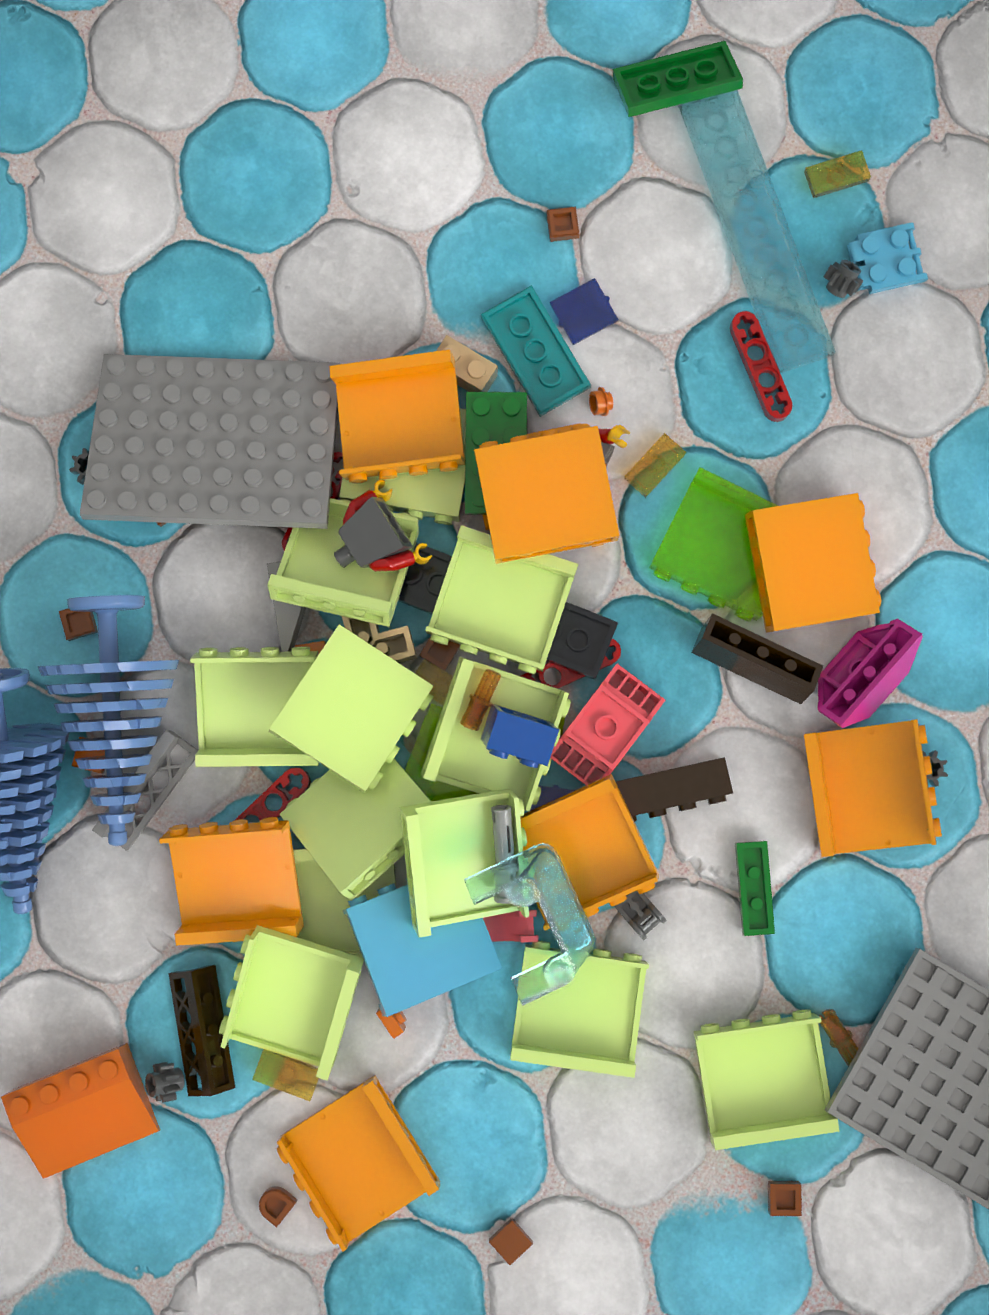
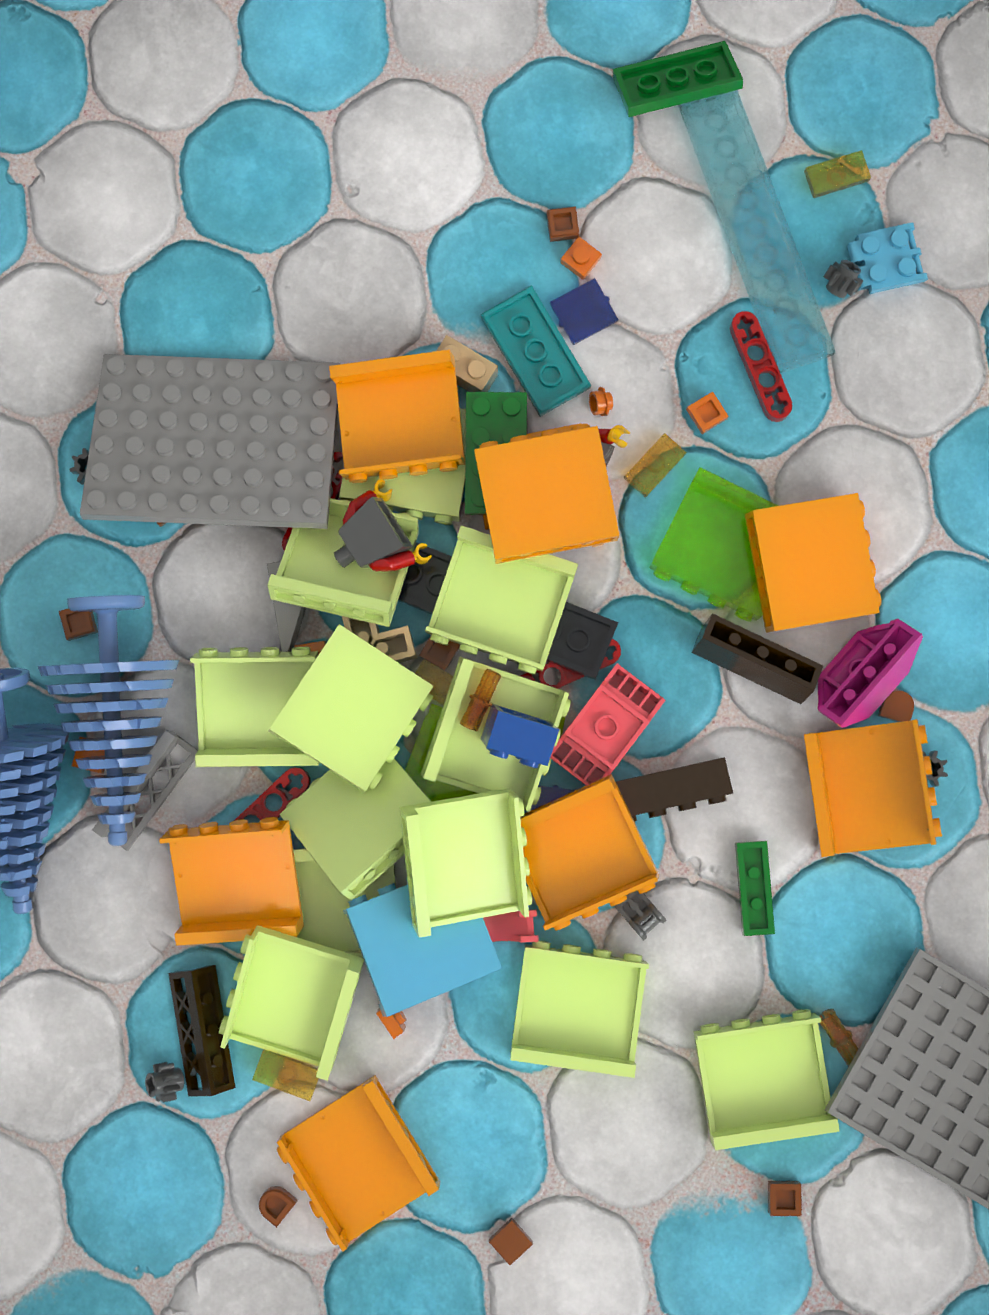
orange slope [1,1043,160,1179] -> none
clear light blue windscreen [464,843,596,1006] -> none
light grey pin [491,805,522,904] -> none
none -> orange plate [560,237,602,280]
none -> orange plate [686,392,729,434]
none -> dark orange tile [878,690,914,722]

